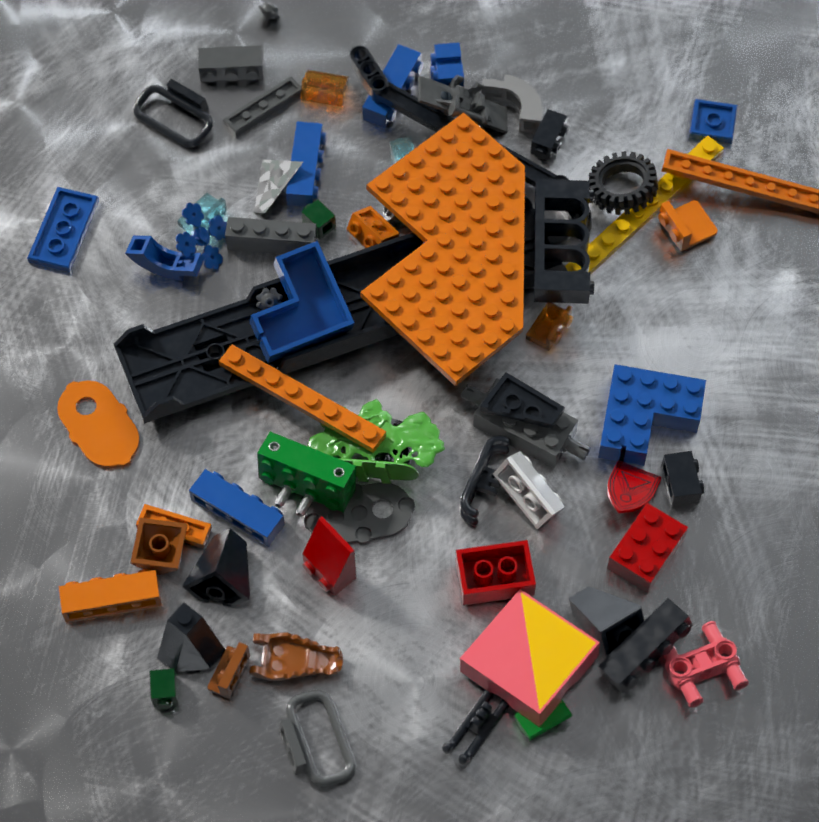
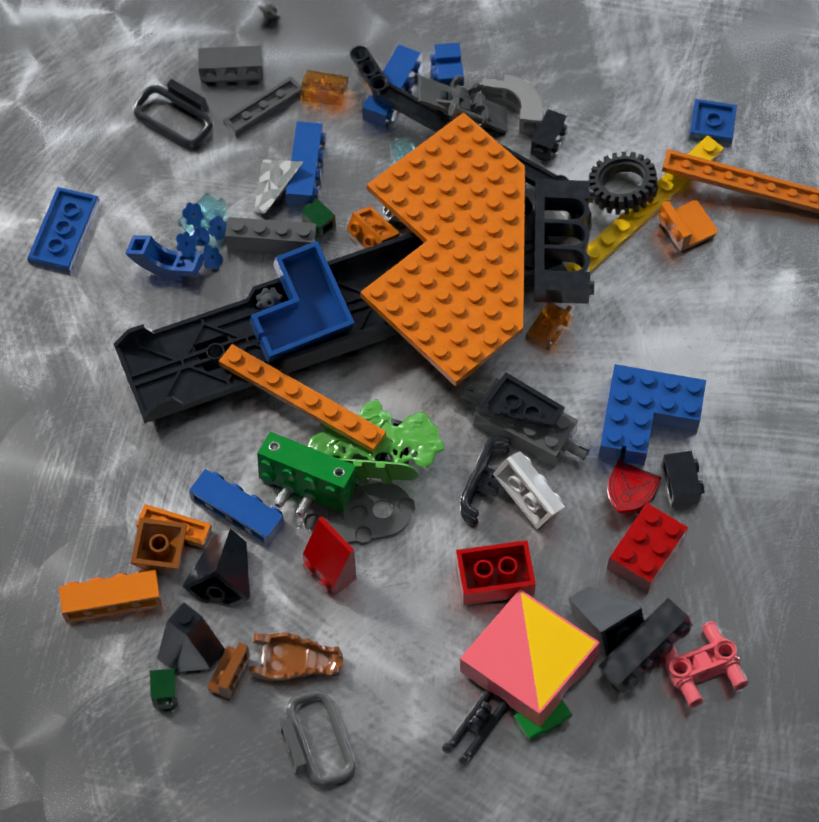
orange piece [57,381,140,468] -> none

